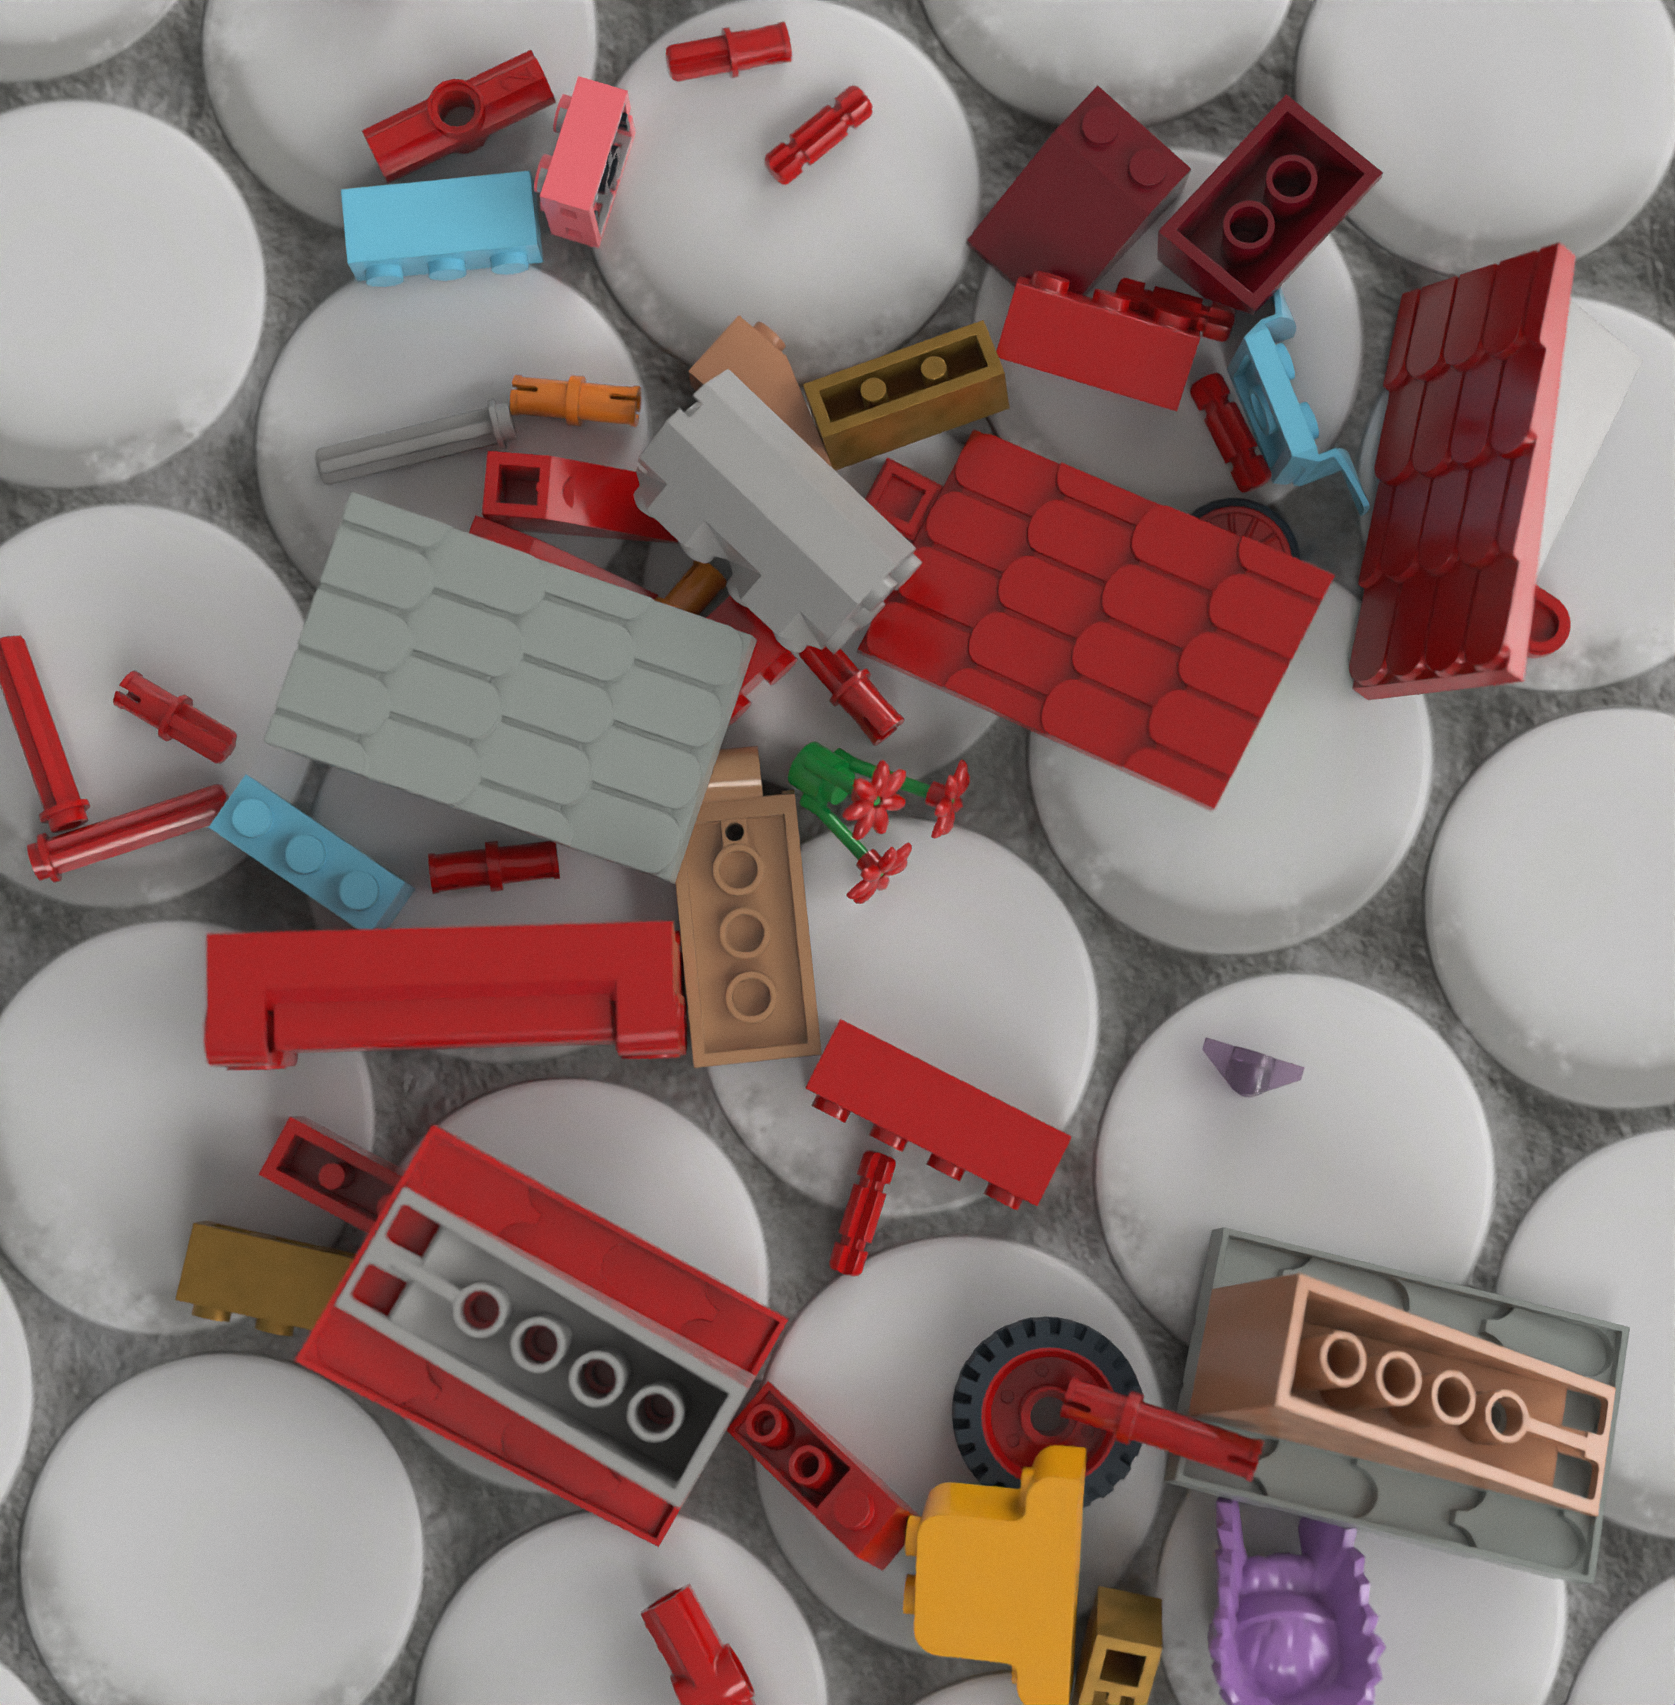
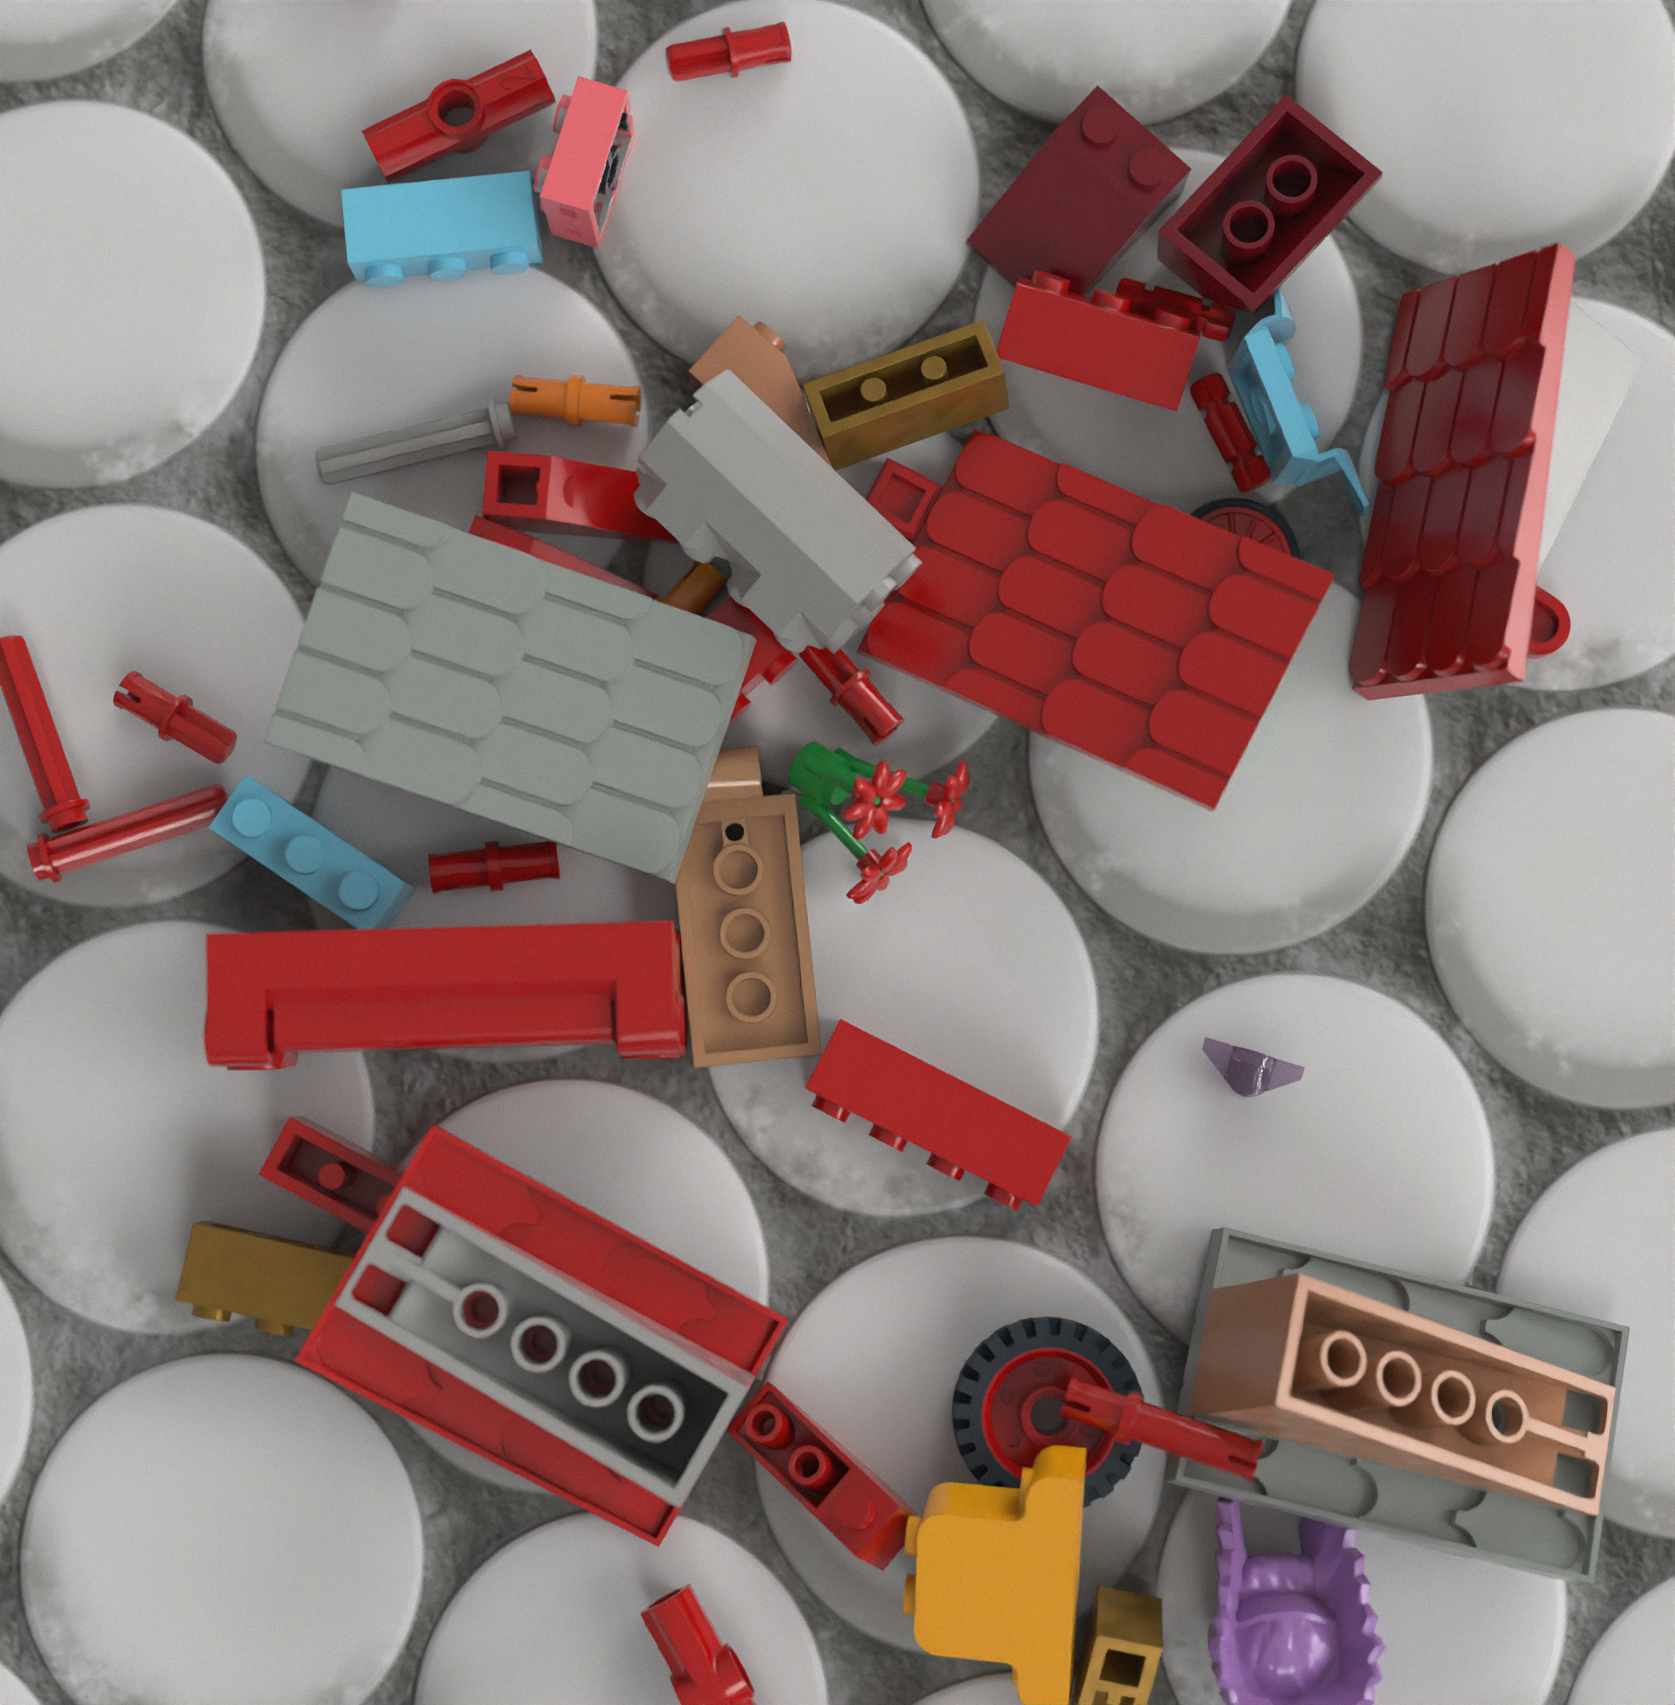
red axle [764,85,873,185] -> none
red axle [829,1150,896,1277] -> none

